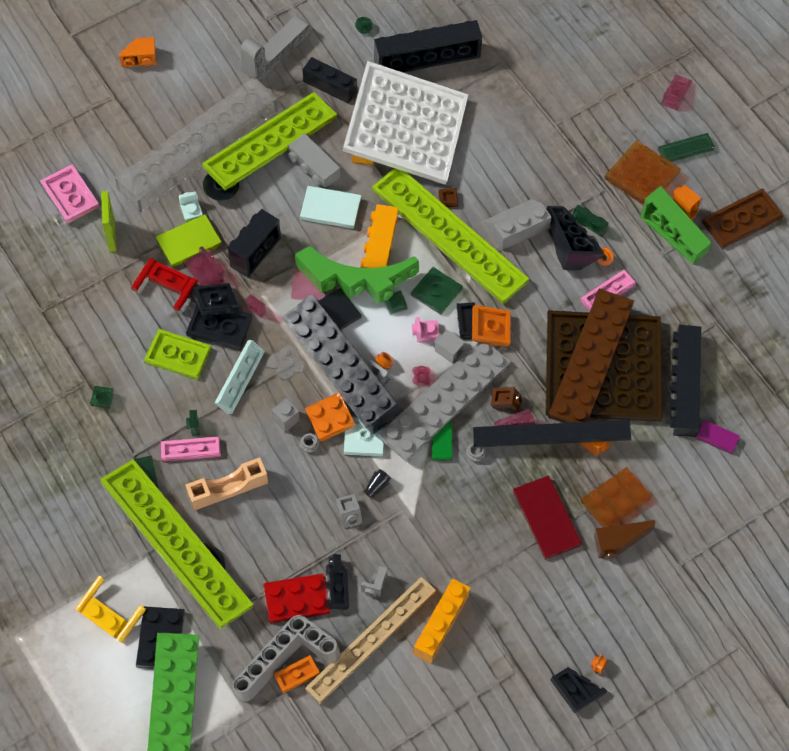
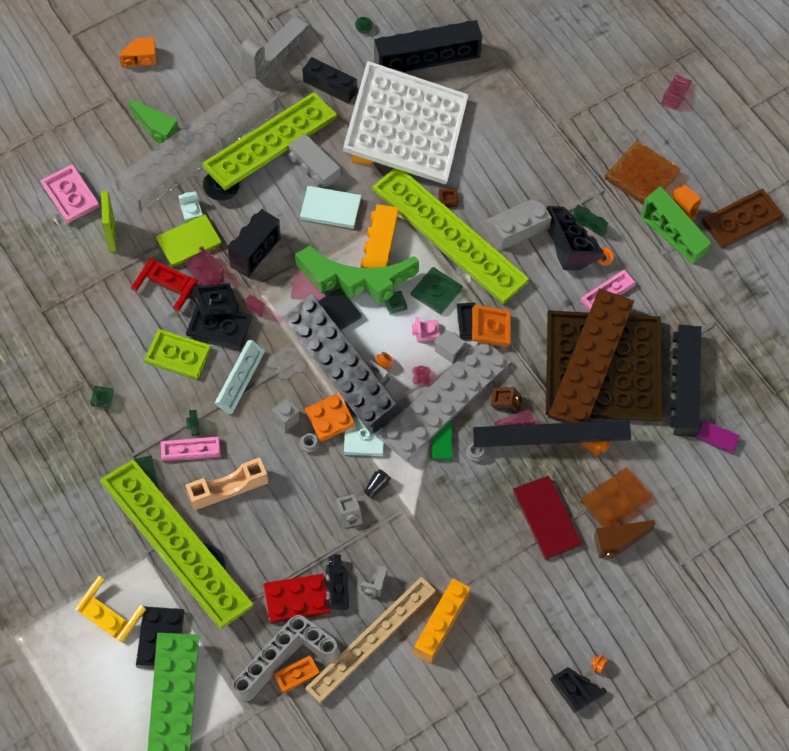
clear green tile [657,133,715,164] -> none
none -> bright green slope [129,99,179,145]

